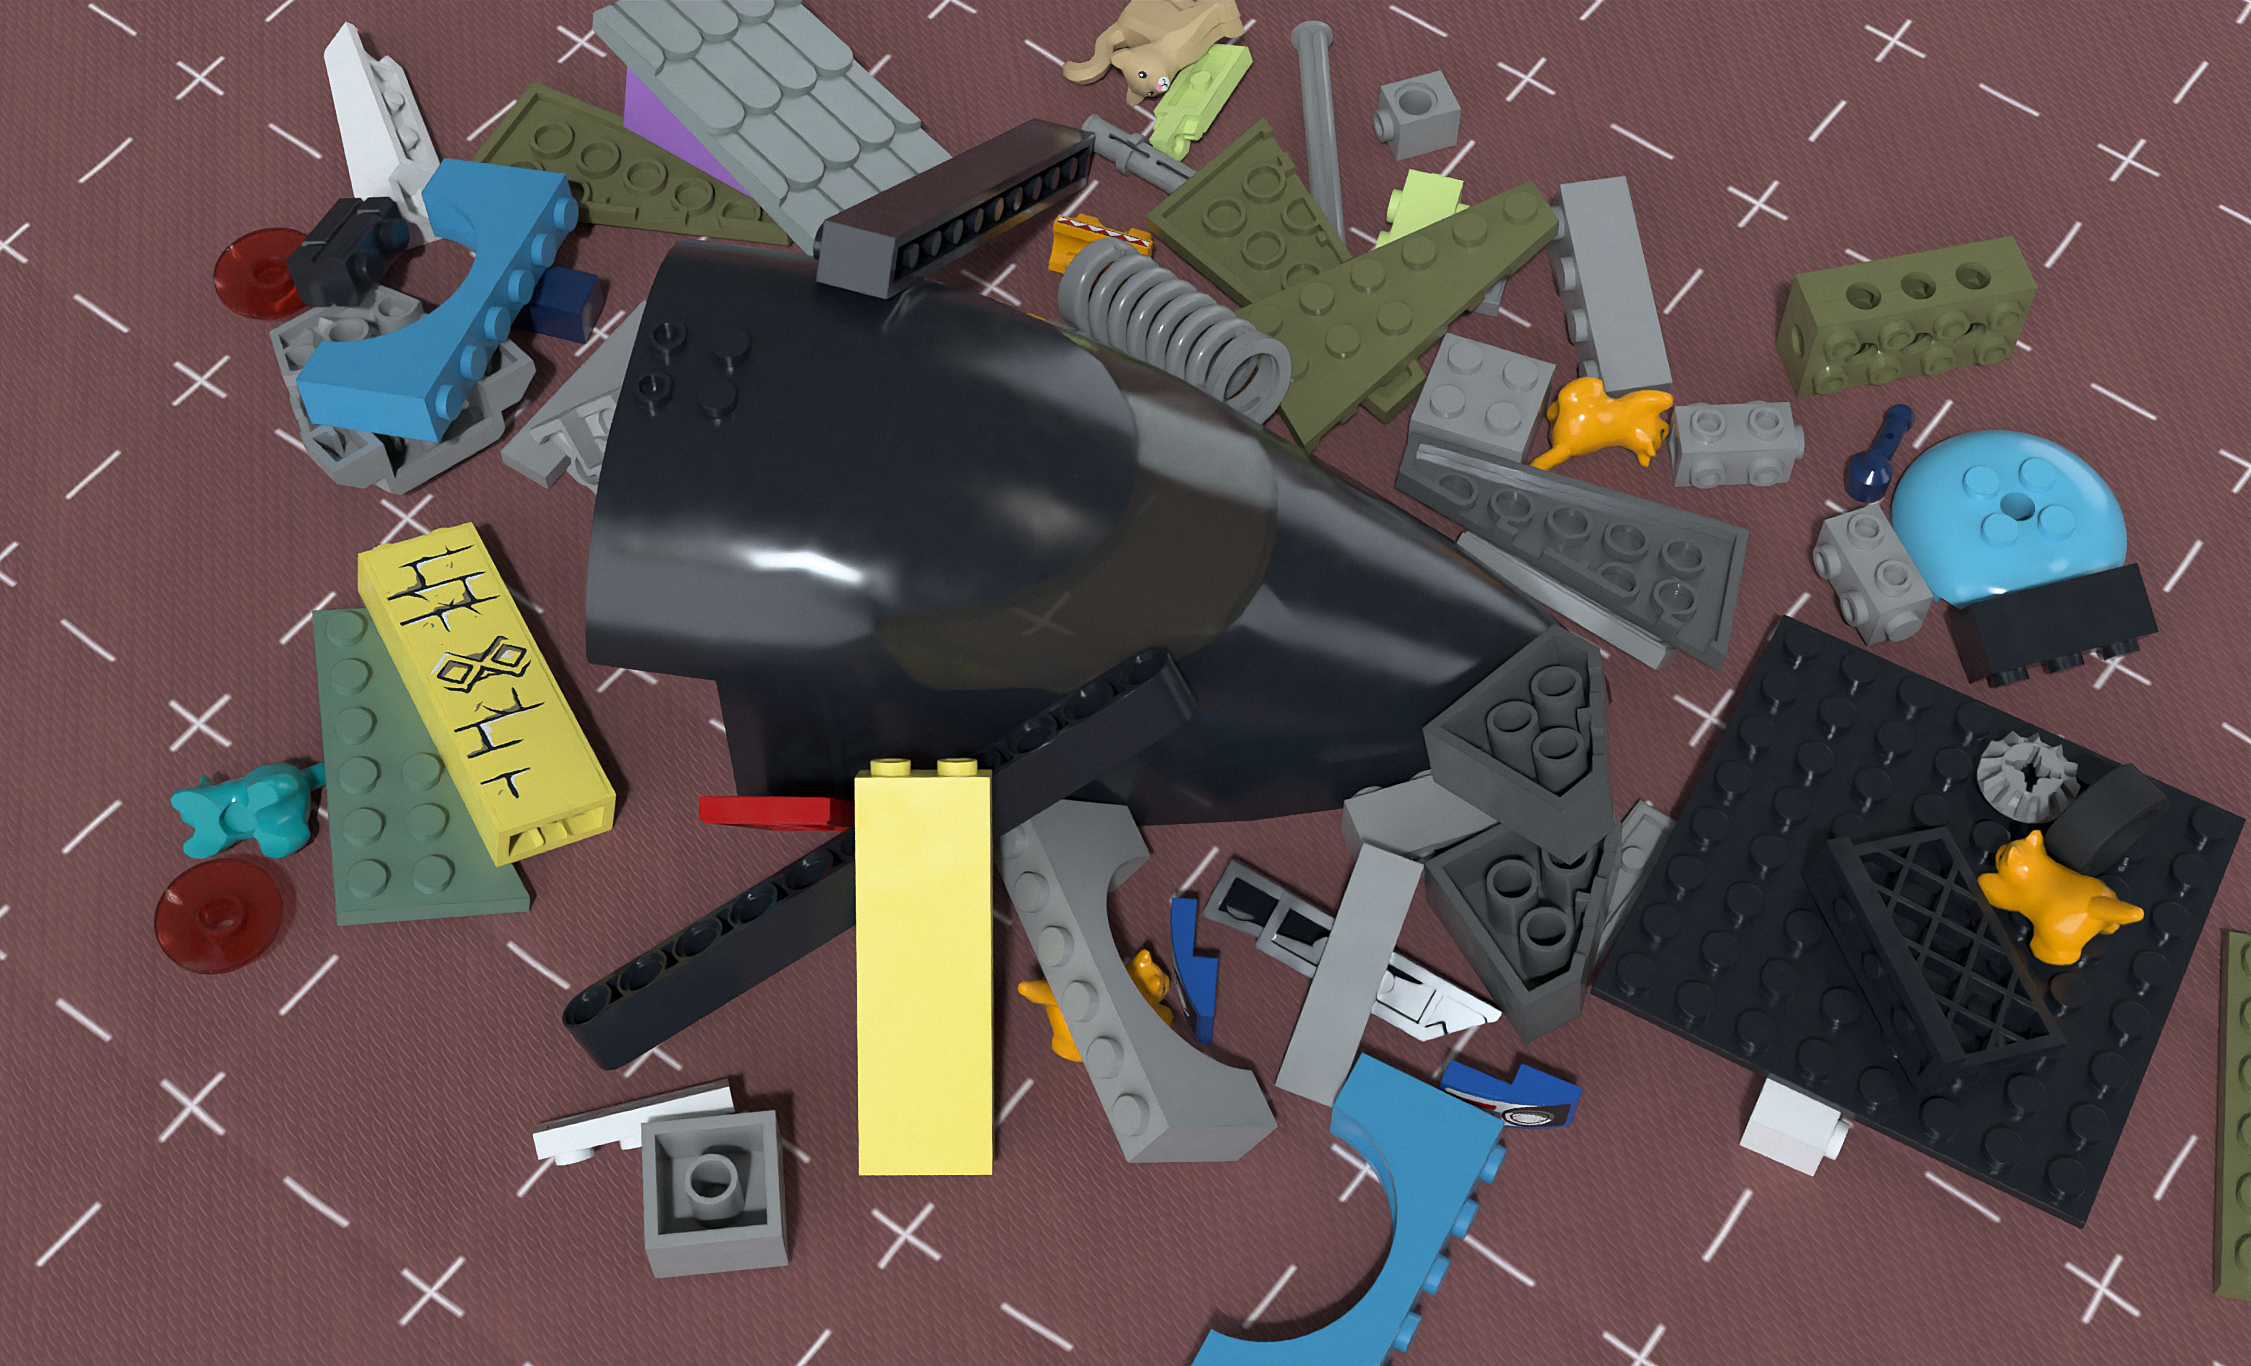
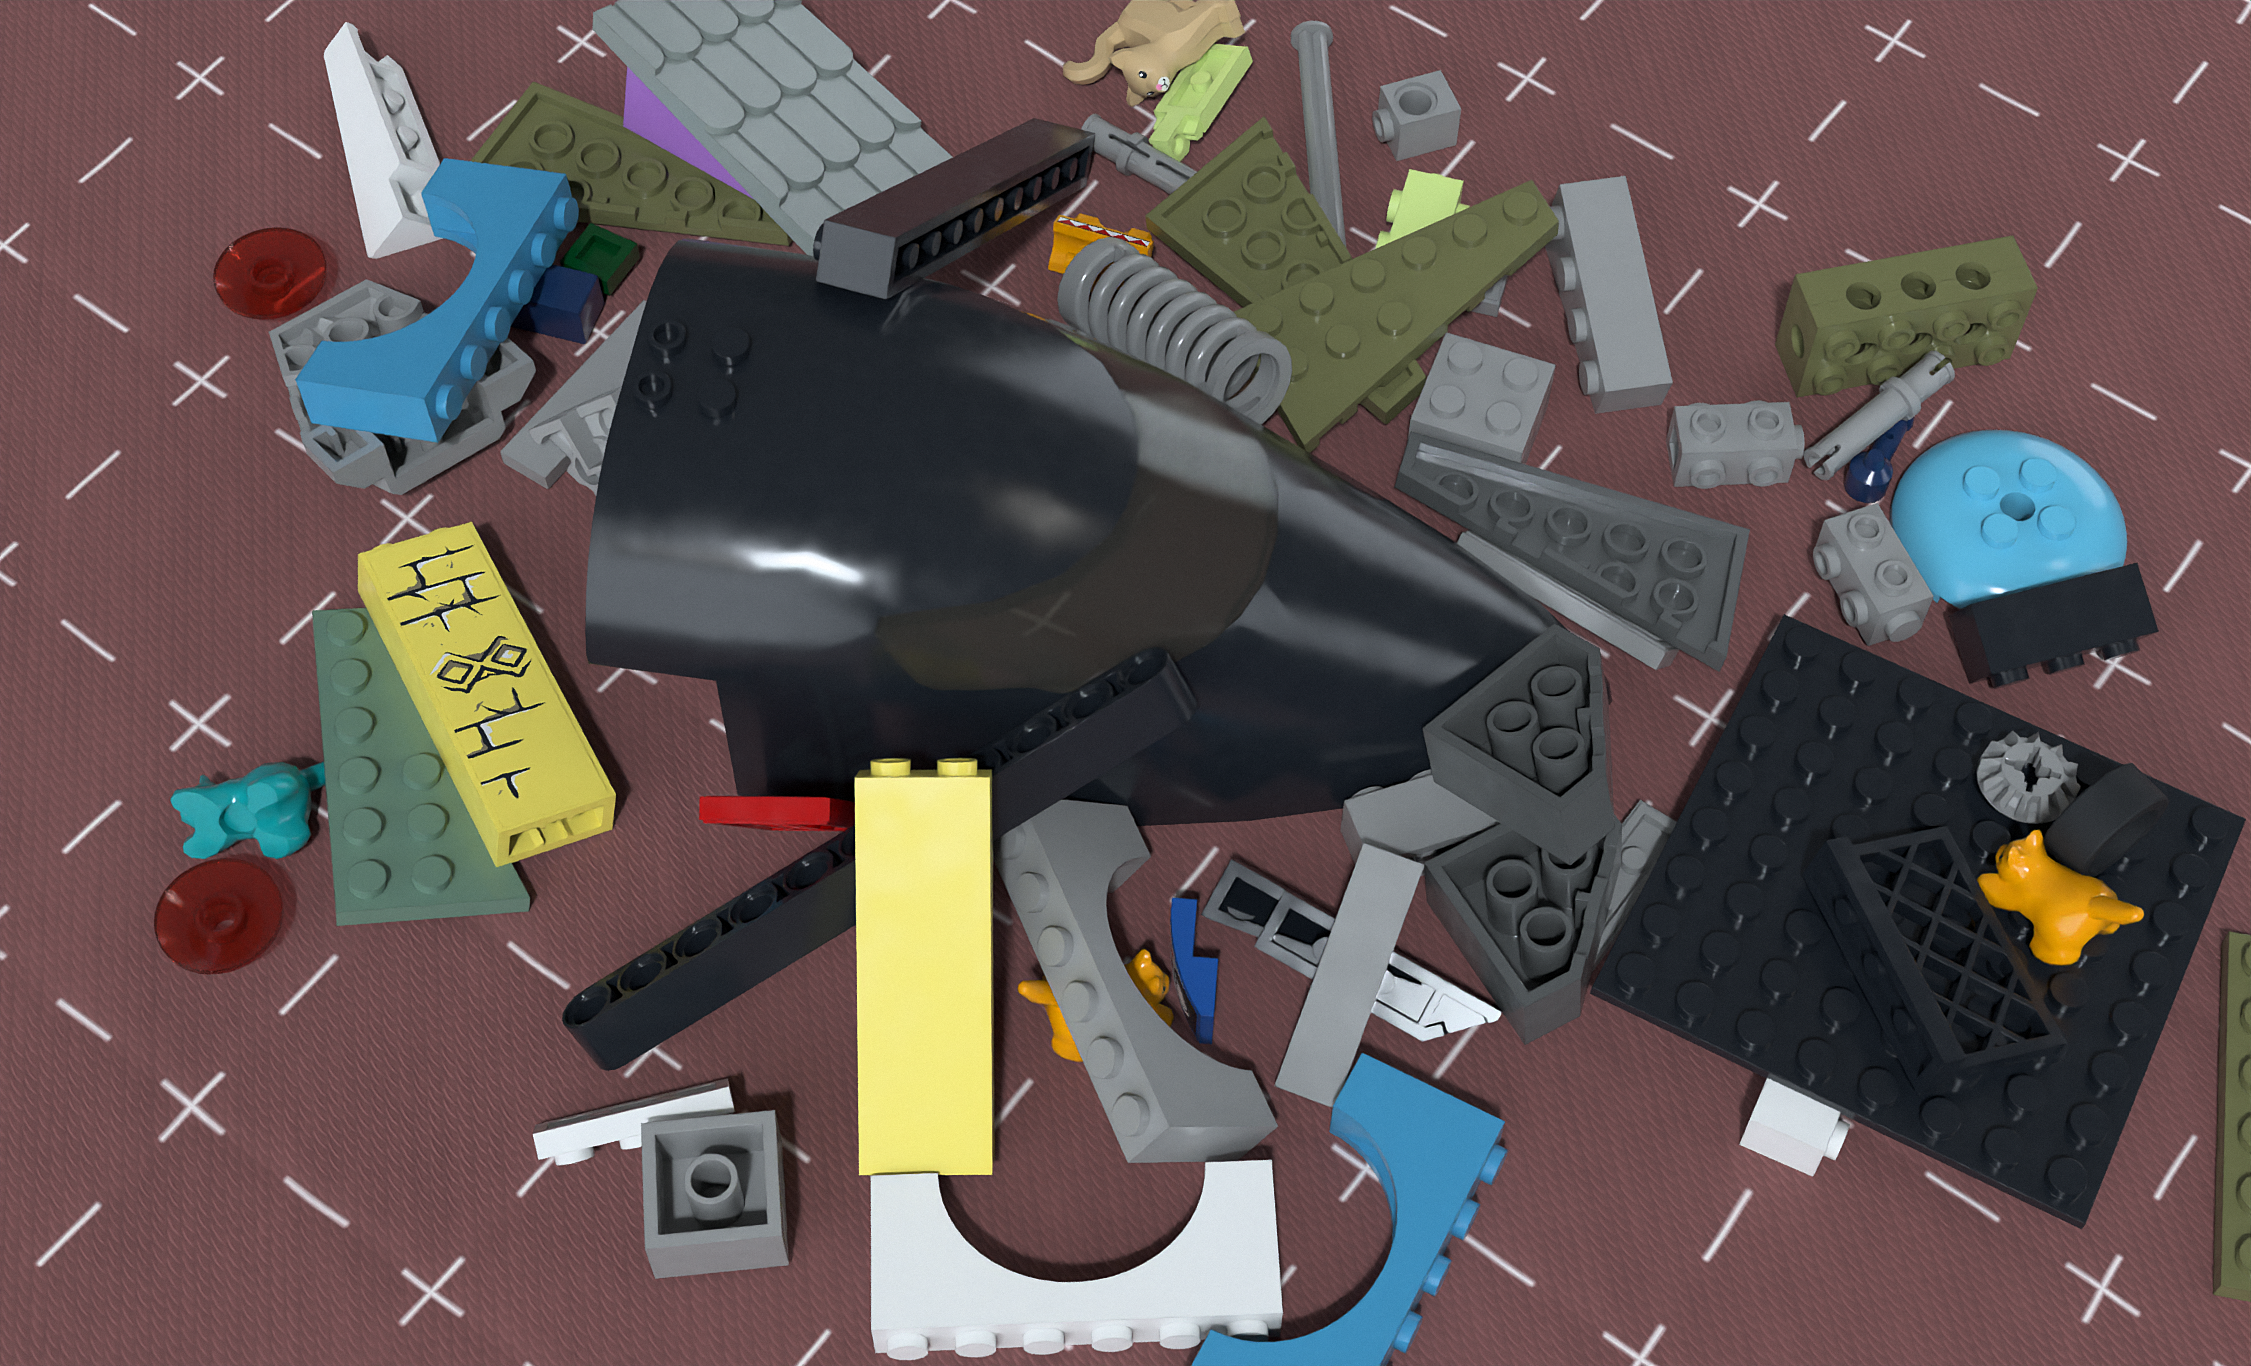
black brick [286,197,410,307] -> none
blue slope [1439,1060,1583,1129] -> none
light orange animal [1529,377,1674,471] -> none
none -> dark green plate [560,223,640,296]
none -> white arch [871,1160,1283,1360]
none -> light grey pin [1803,350,1955,480]

